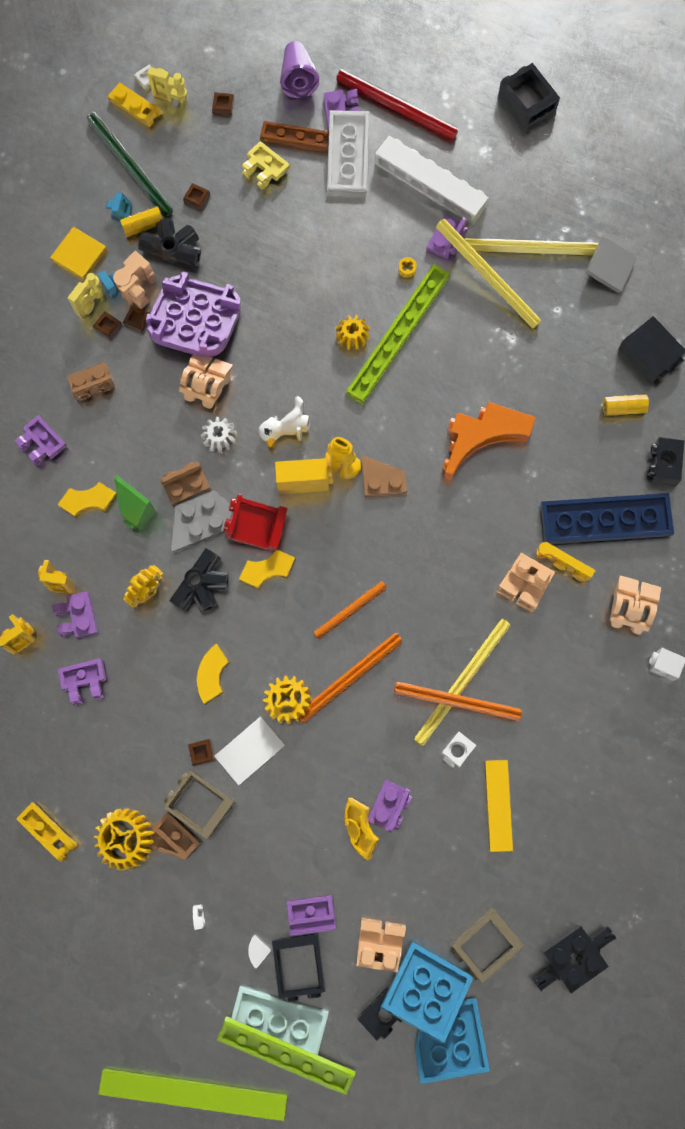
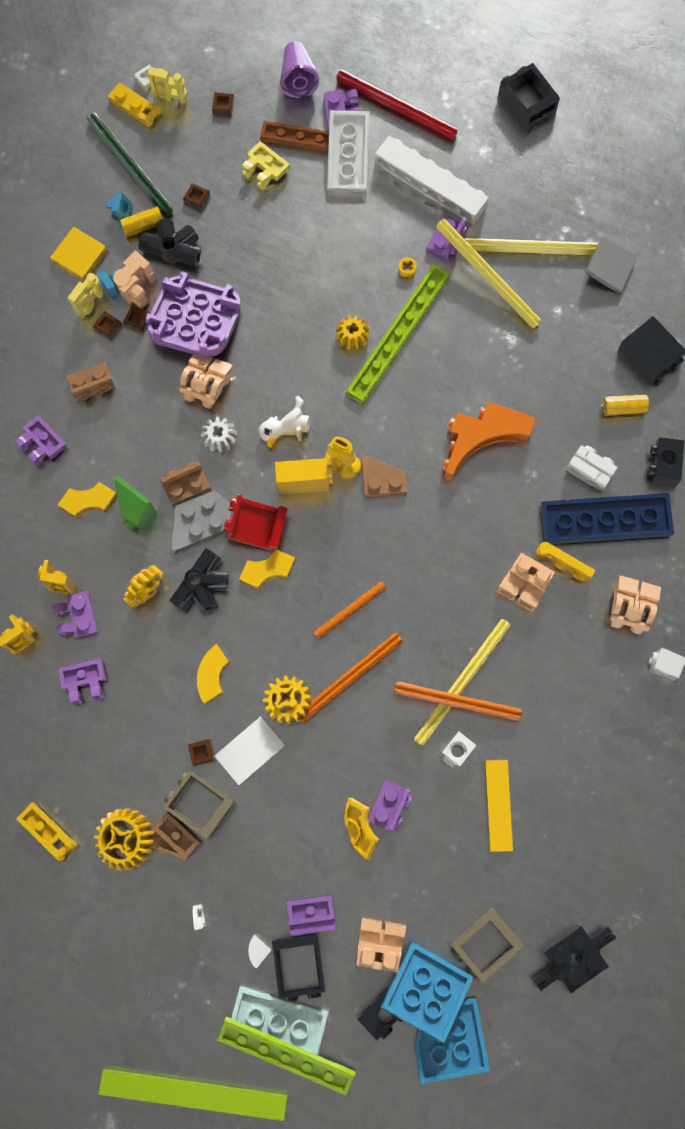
none -> white brick [566,445,618,492]

